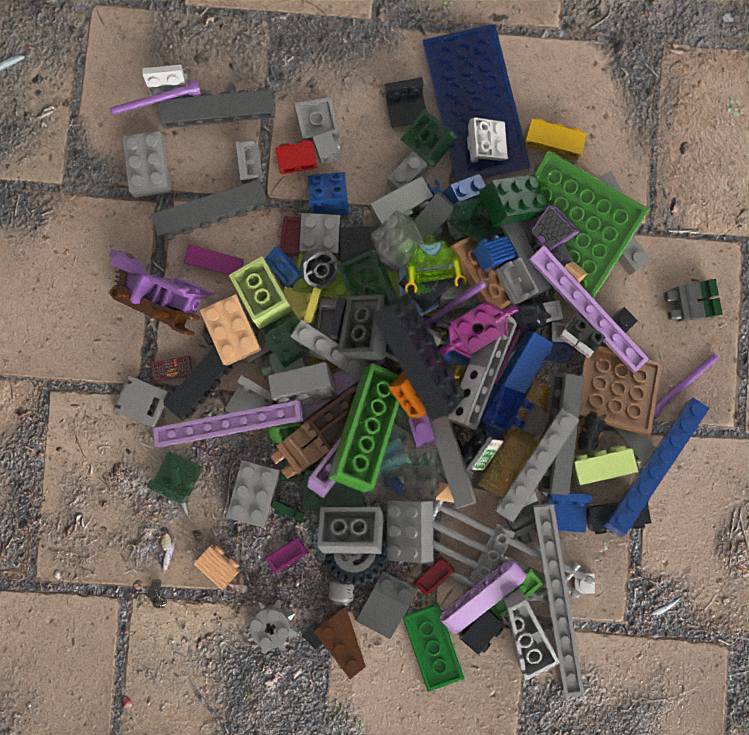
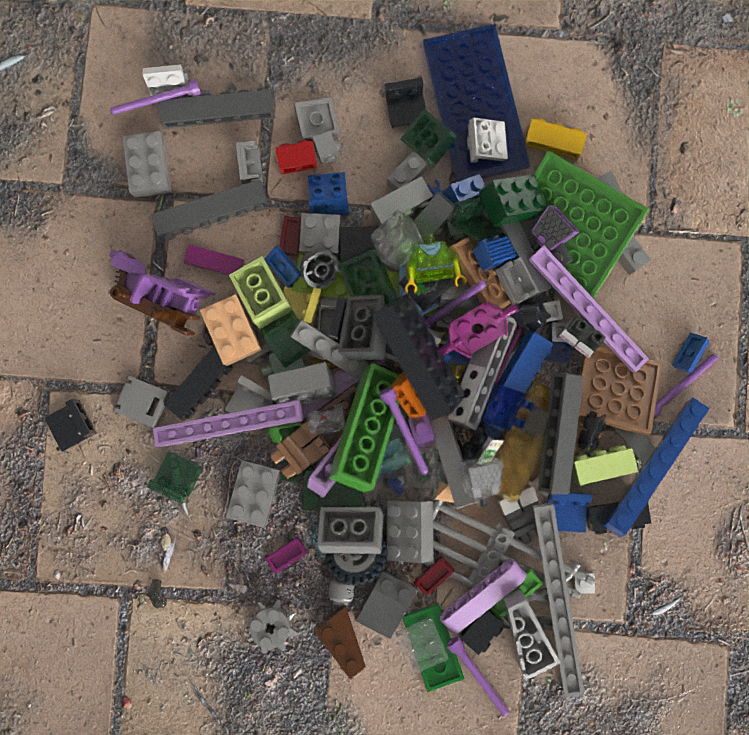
tile [151,356,192,382] -> none
light nougat brick [194,545,241,591] -> none
dark green plate [271,499,305,522] -> none
black tile [302,621,322,650] -> none
light grey plate [495,408,579,522] -> none
light nougat slope [564,261,587,283] -> none
black brick [611,307,638,333] -> none
dark grey hips [664,278,723,322] -> none
none -> black bracket [45,399,97,451]
none -> clear leg [307,404,345,434]
none -> medium lavender piece [379,387,428,474]
none -> clear brick [395,617,449,675]
none -> medium lavender piece [446,636,509,716]
none -> torso [459,456,503,507]
none -> blue plate [672,332,710,374]

